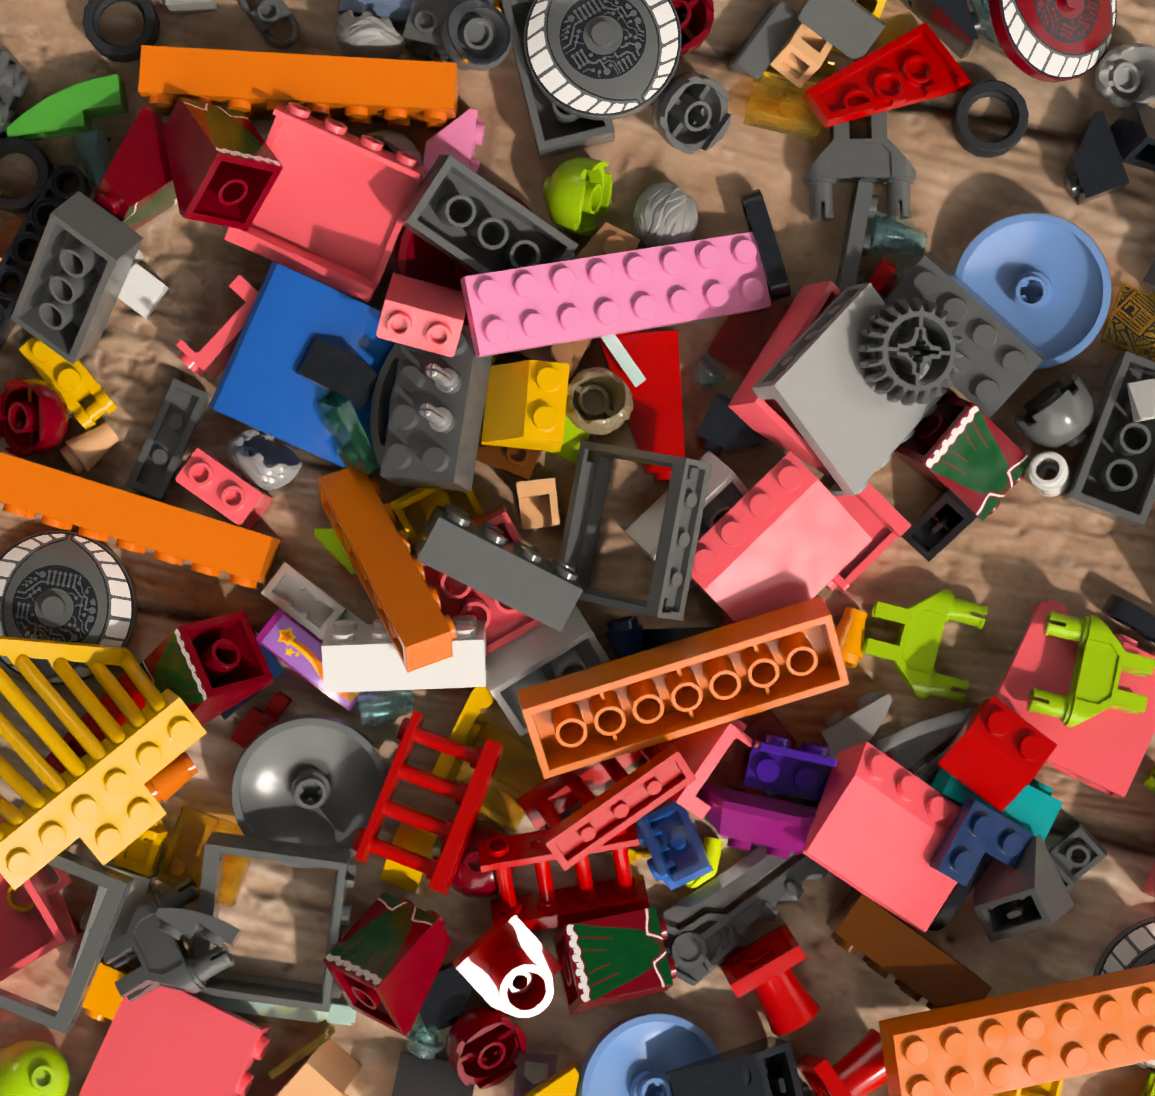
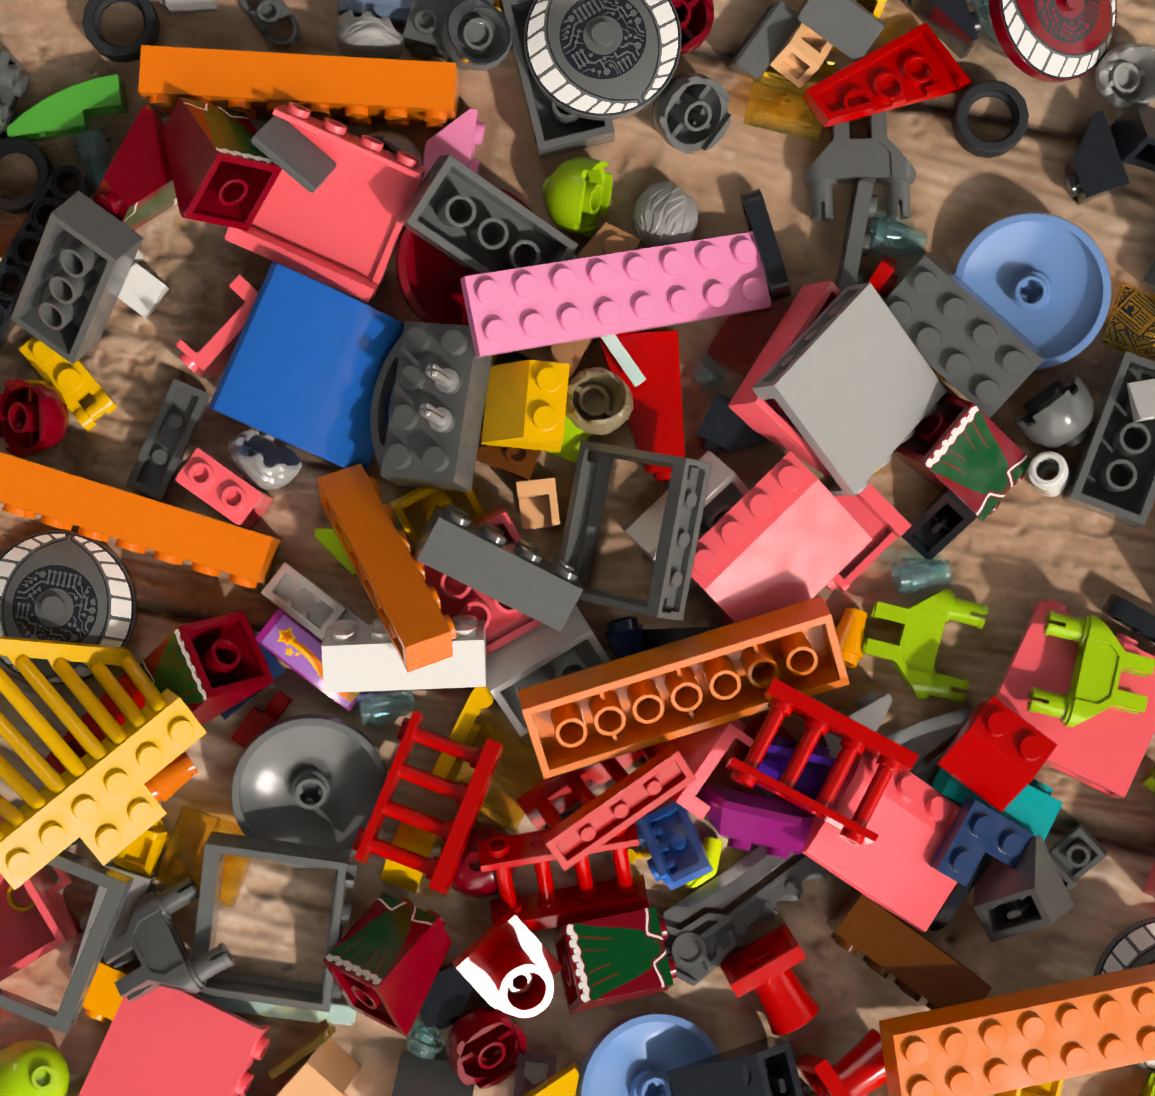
light nougat cone [59,422,119,475] -> none
dark grey slope [155,908,241,948] -> none
black slope [295,338,379,411] -> none
clear green plate [317,393,380,474] -> none
coral panel [376,273,466,357] -> none
dark grey gear [857,297,965,406] -> none
none -> dark grey slope [251,116,337,193]
none -> red fence [725,678,919,846]
none -> clear light blue cone [892,557,952,596]

